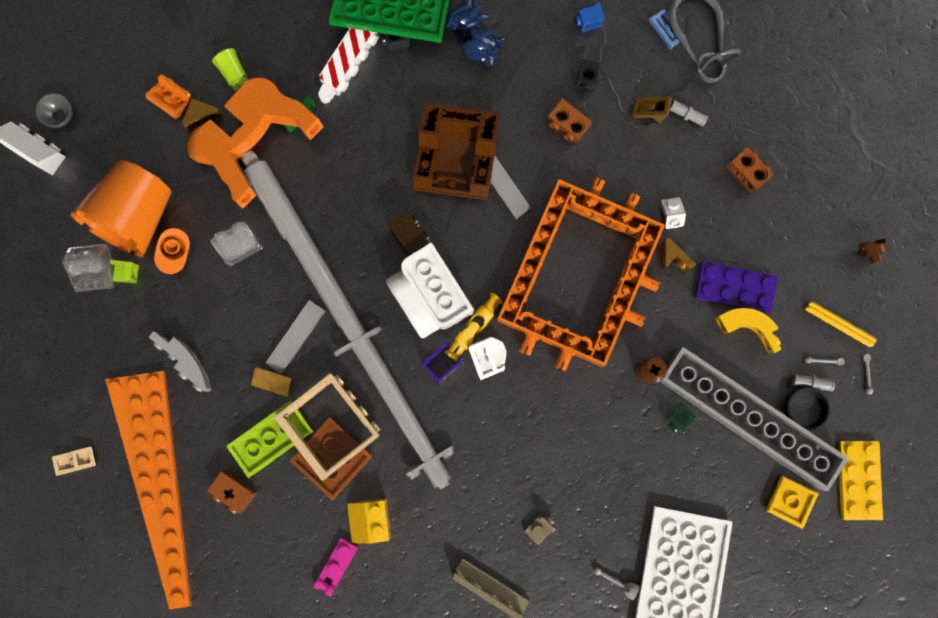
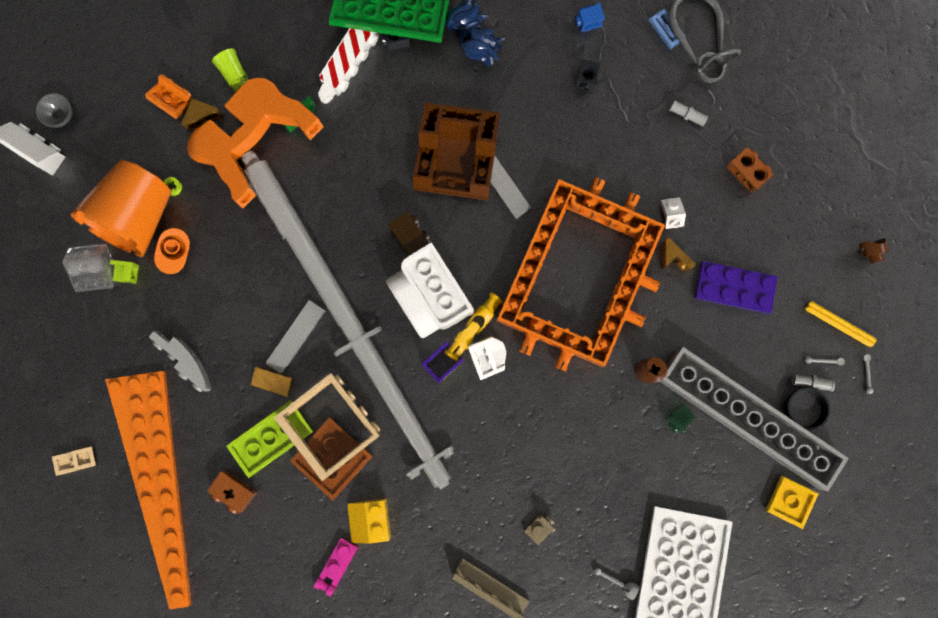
clear slope [210,221,264,266] -> none
dark orange brick [547,99,592,144] -> none
pearl gold slope [632,96,672,123] -> none
yellow arch [714,308,781,354] -> none
yellow plate [838,441,883,520] -> none
none -> lime bush [163,177,182,196]

